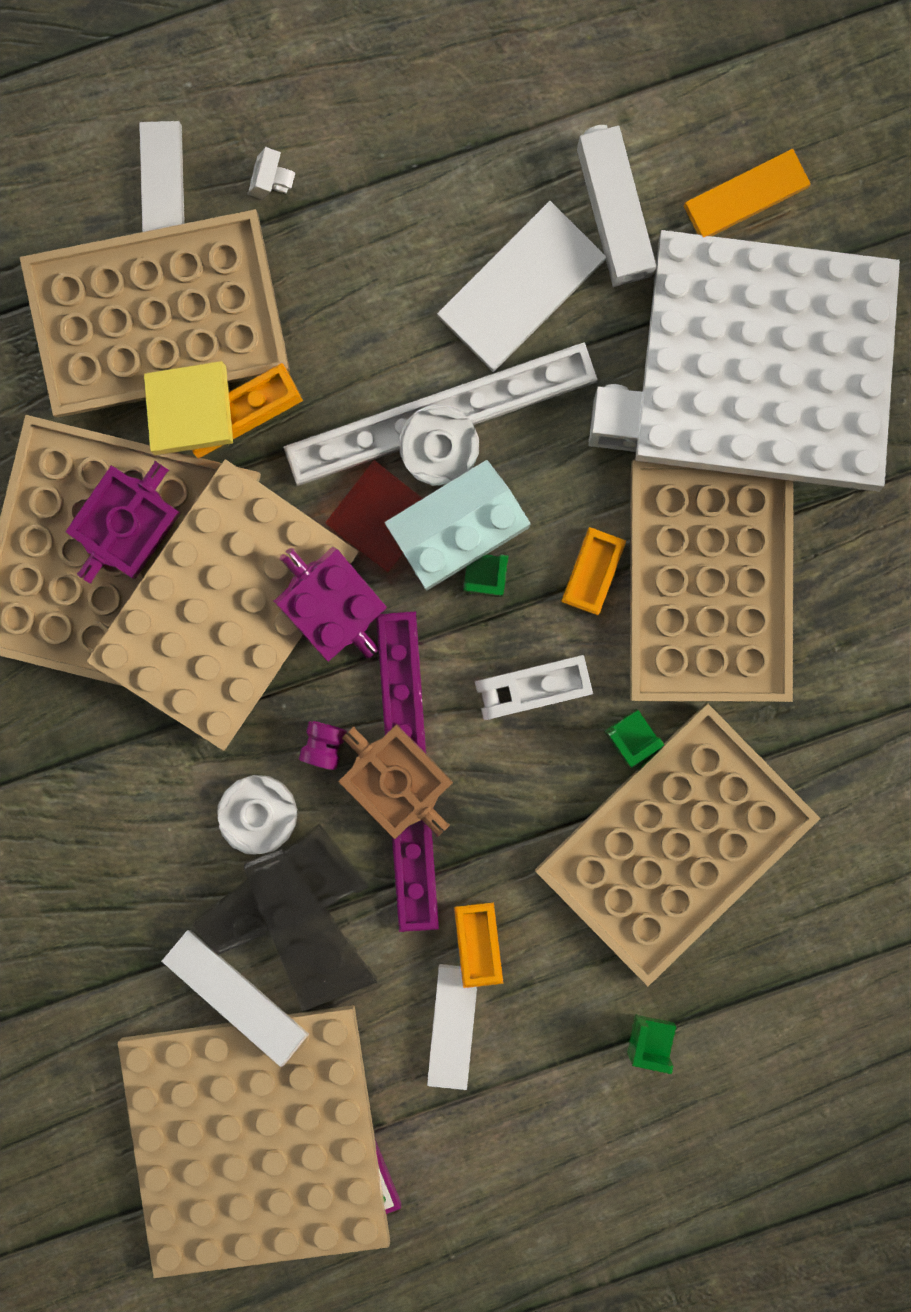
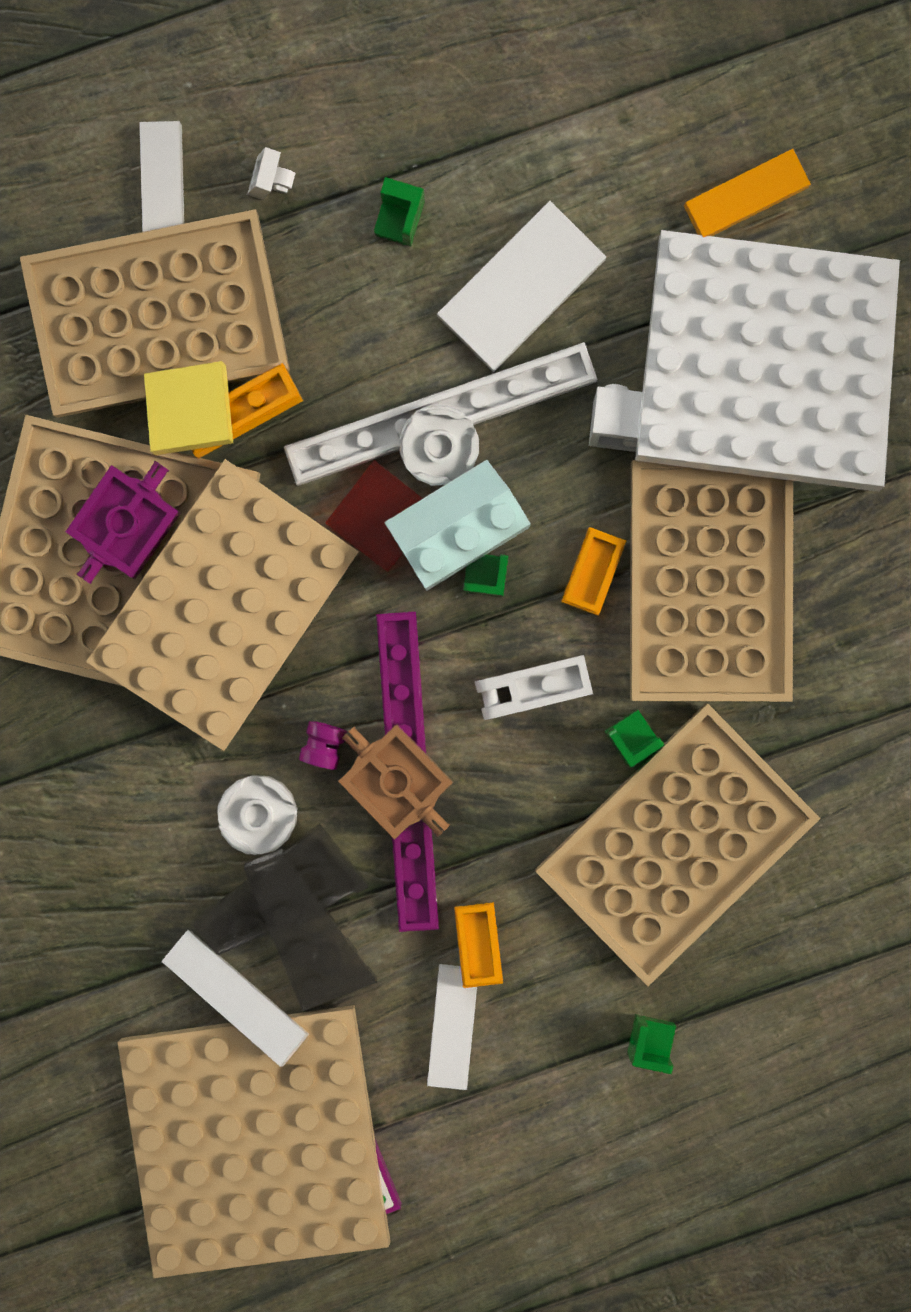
magenta plate [273,546,387,662] -> none
white brick [577,125,656,287] -> none
none -> green panel [374,177,425,247]

